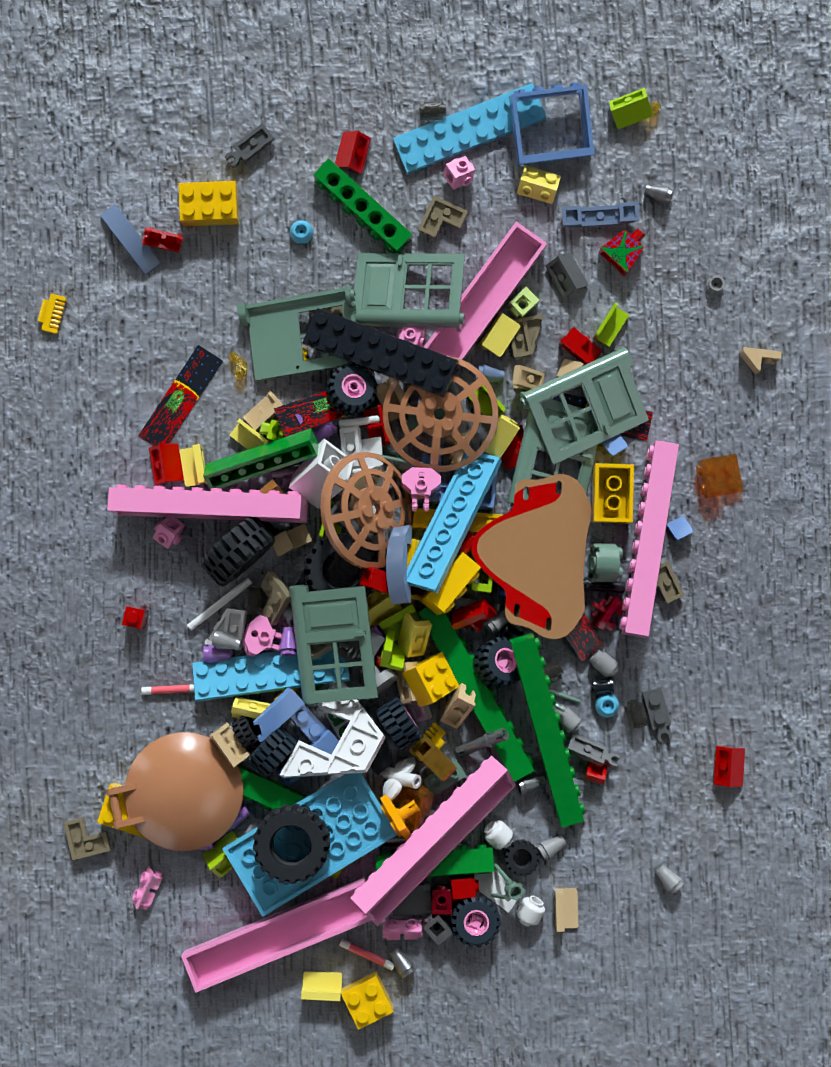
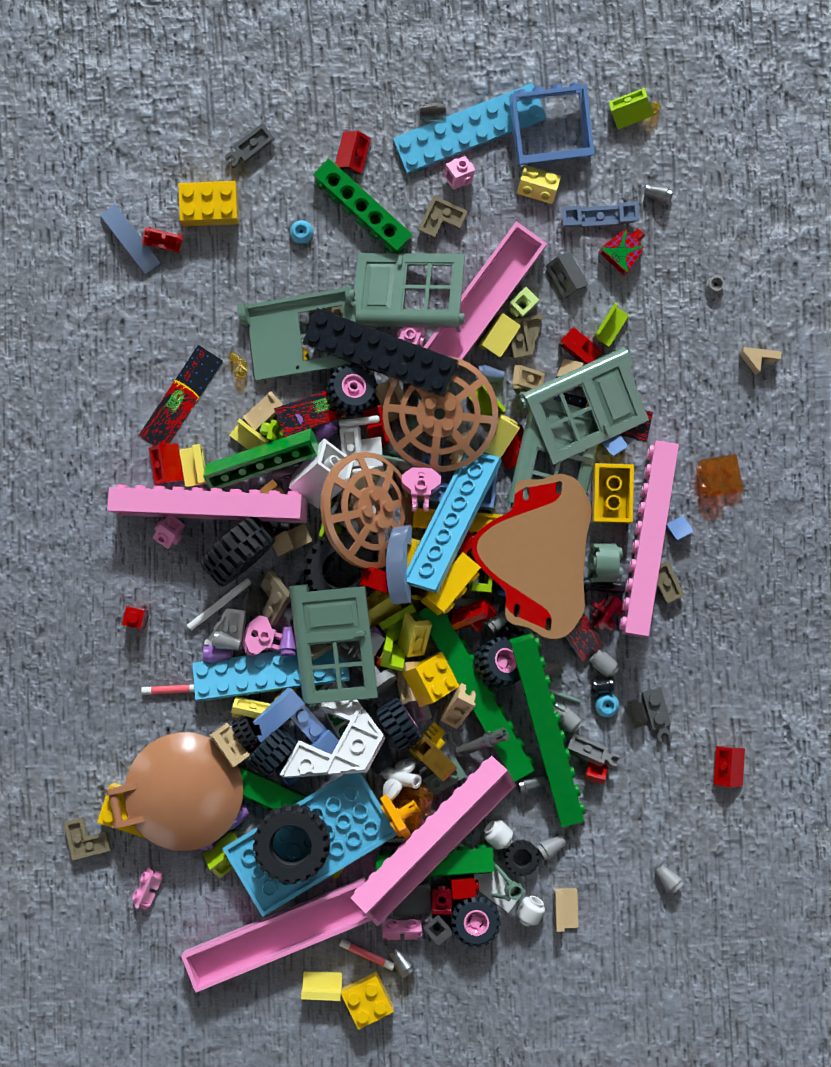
yellow piece [37,294,67,334] -> none

